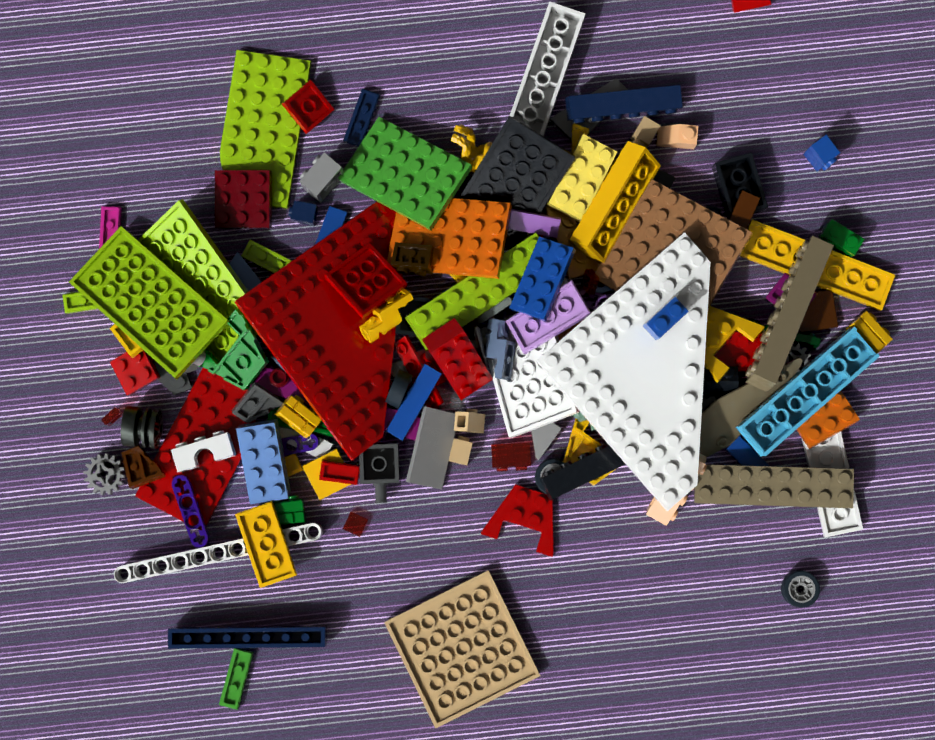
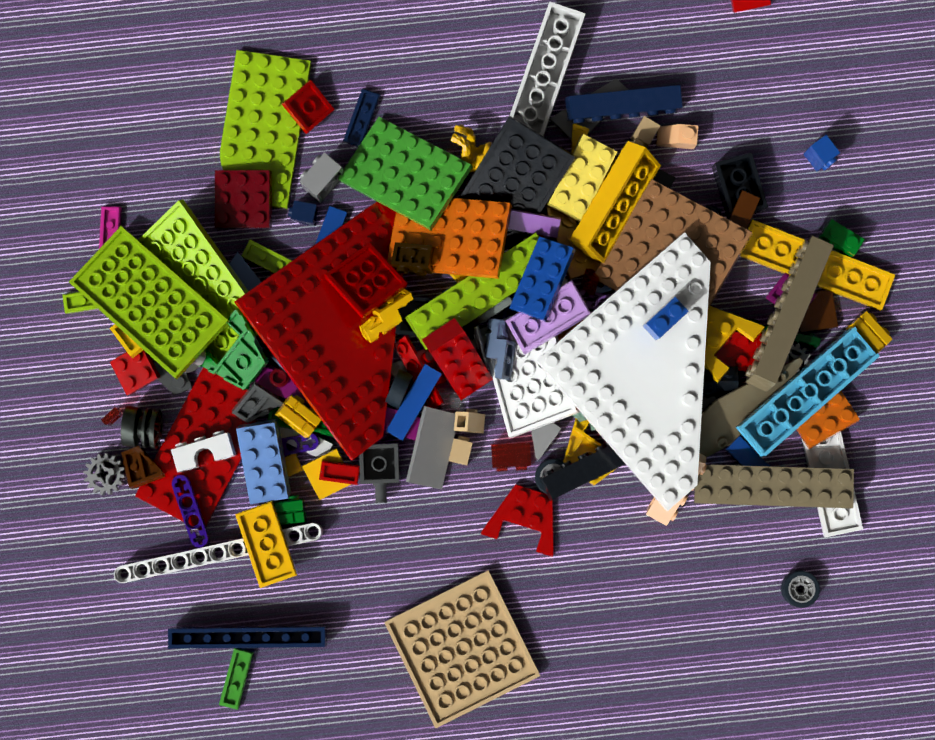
clear red tile [343,511,369,537] -> none

